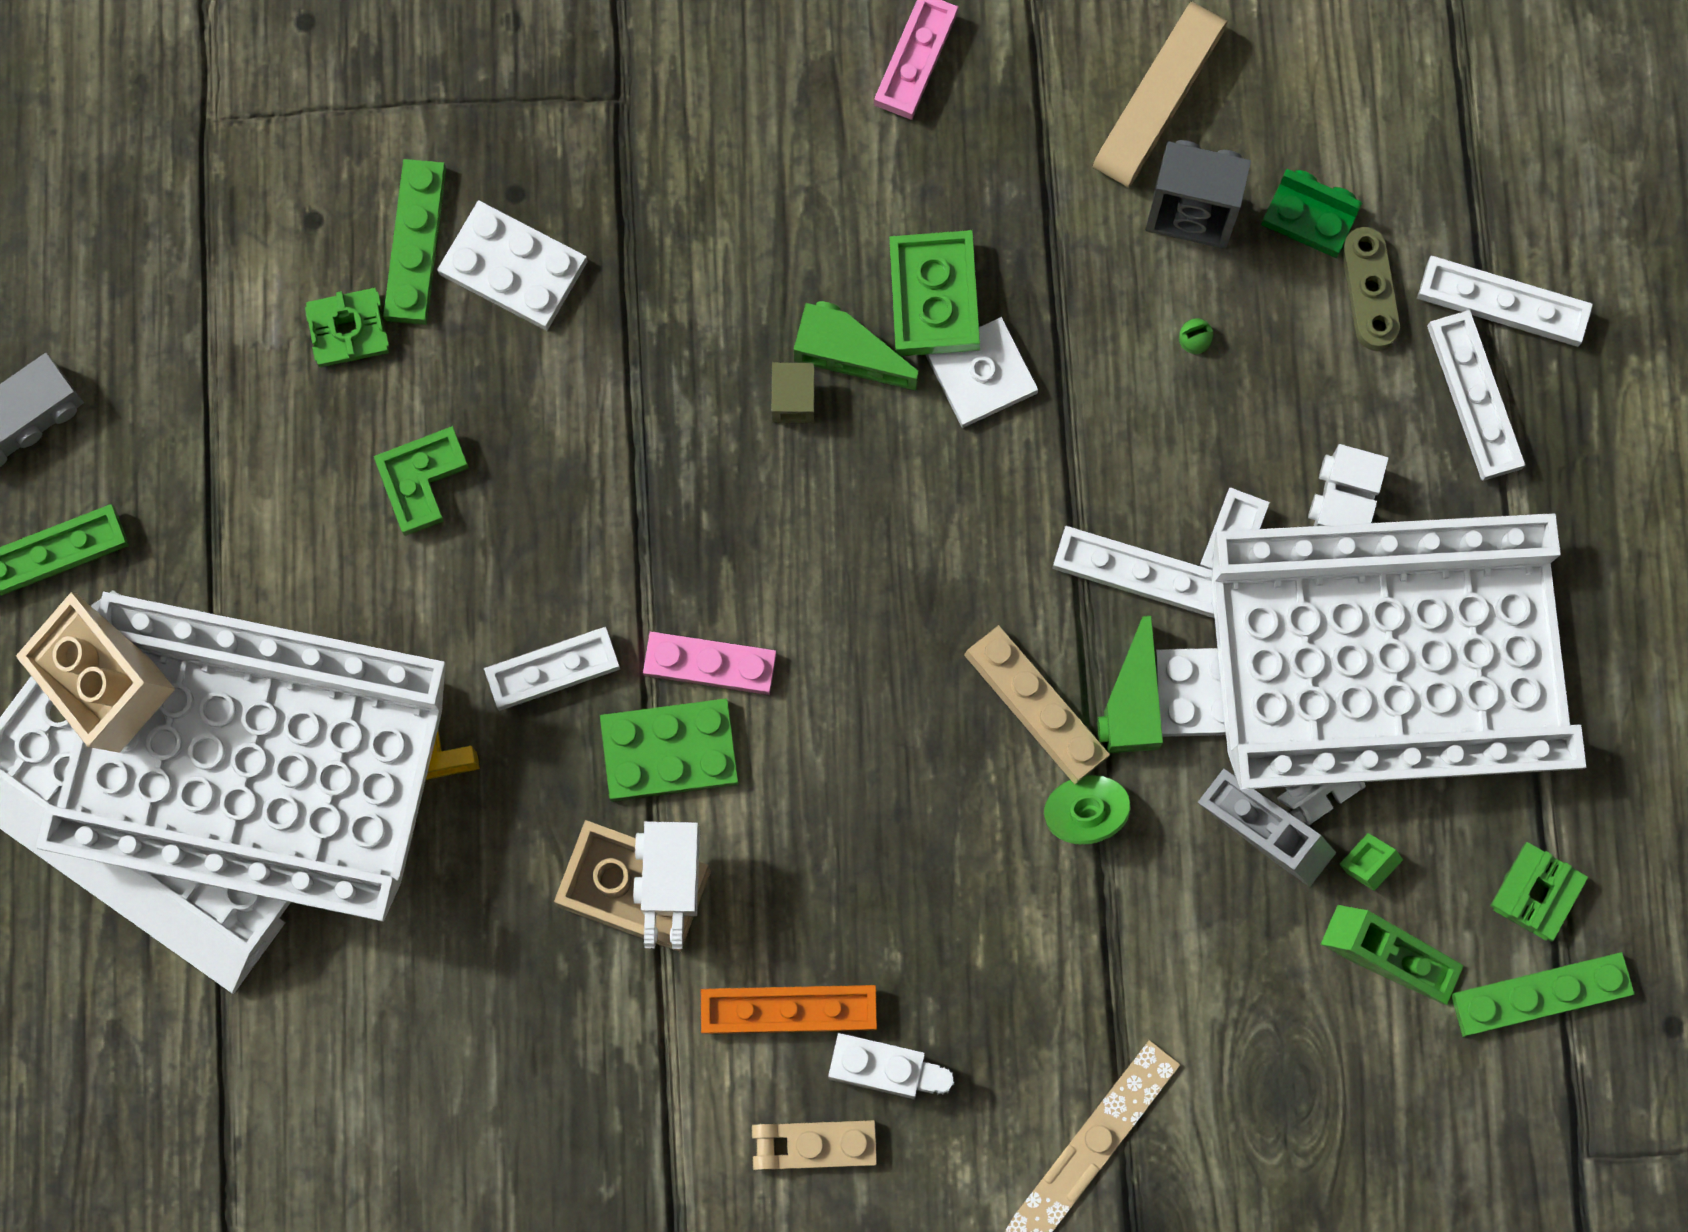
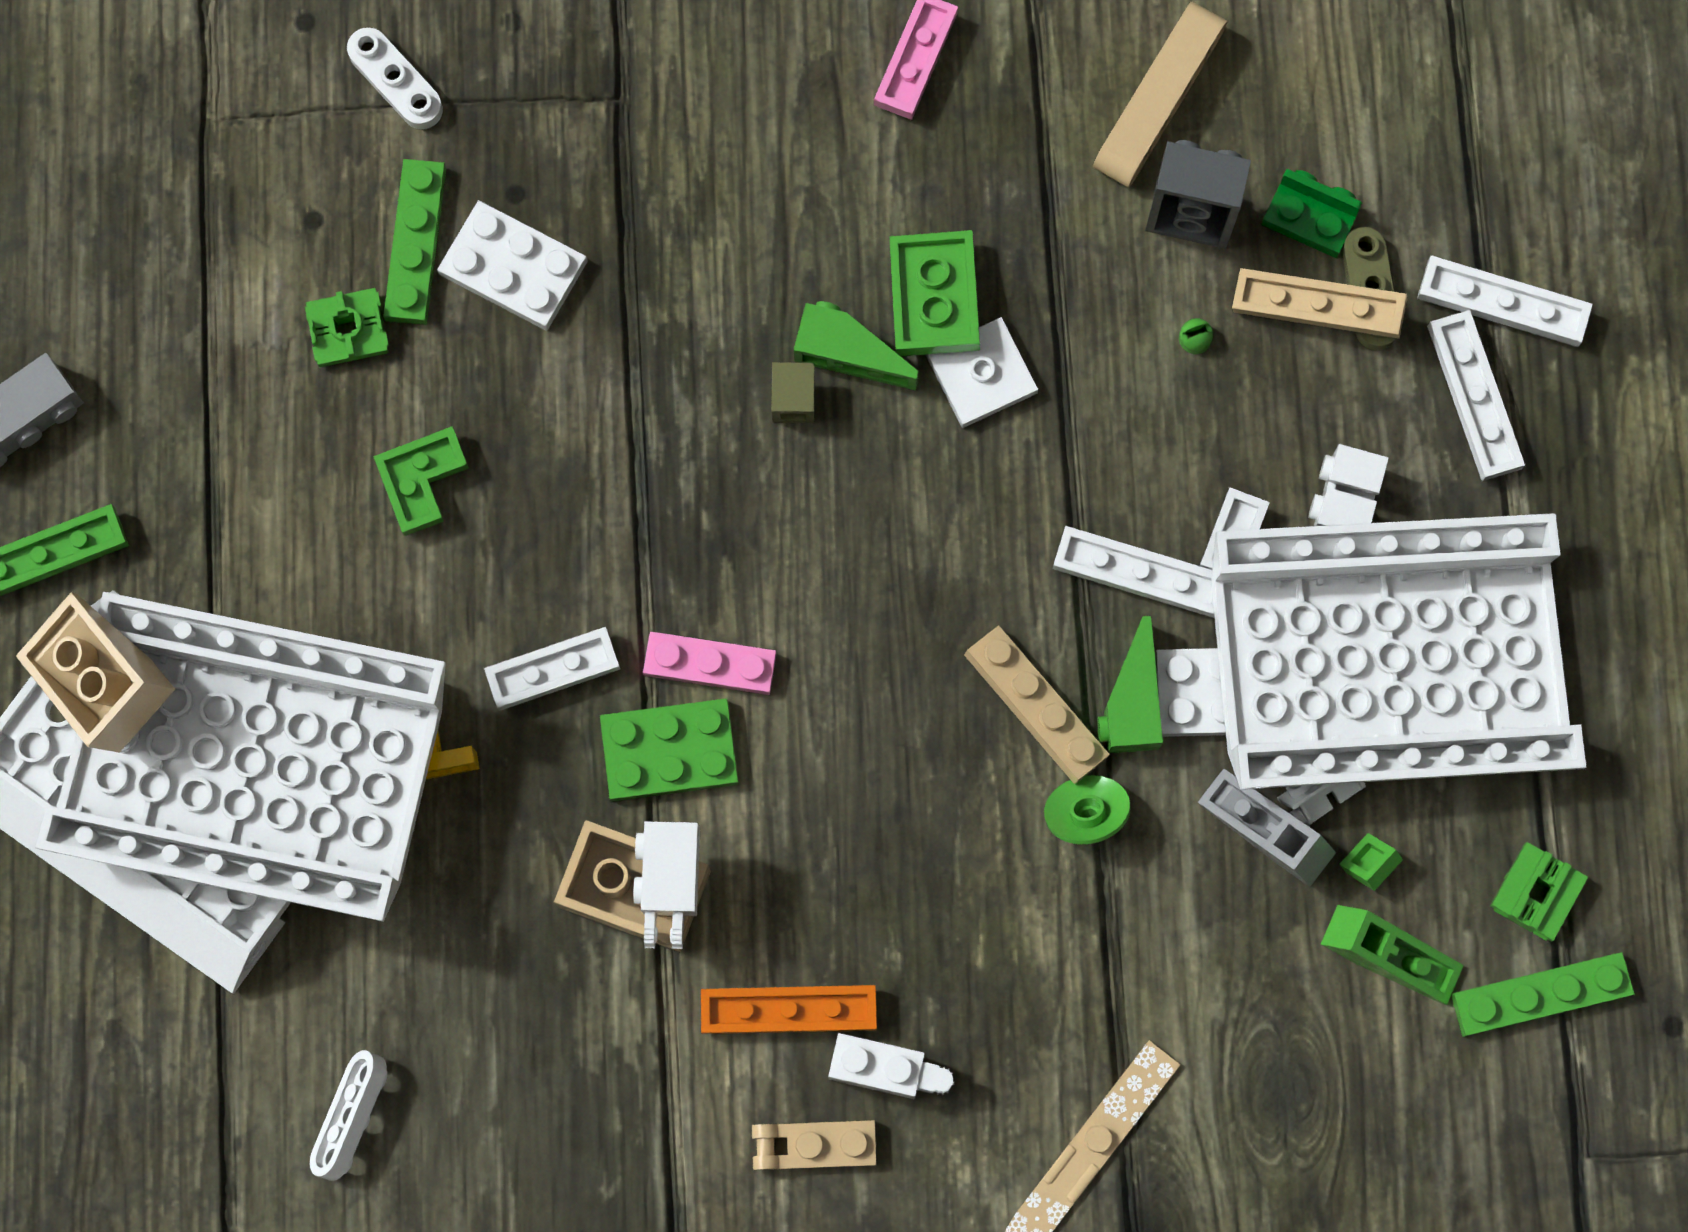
none -> white plate [310,1050,387,1181]
none -> white plate [347,28,443,129]
none -> tan plate [1232,268,1407,338]

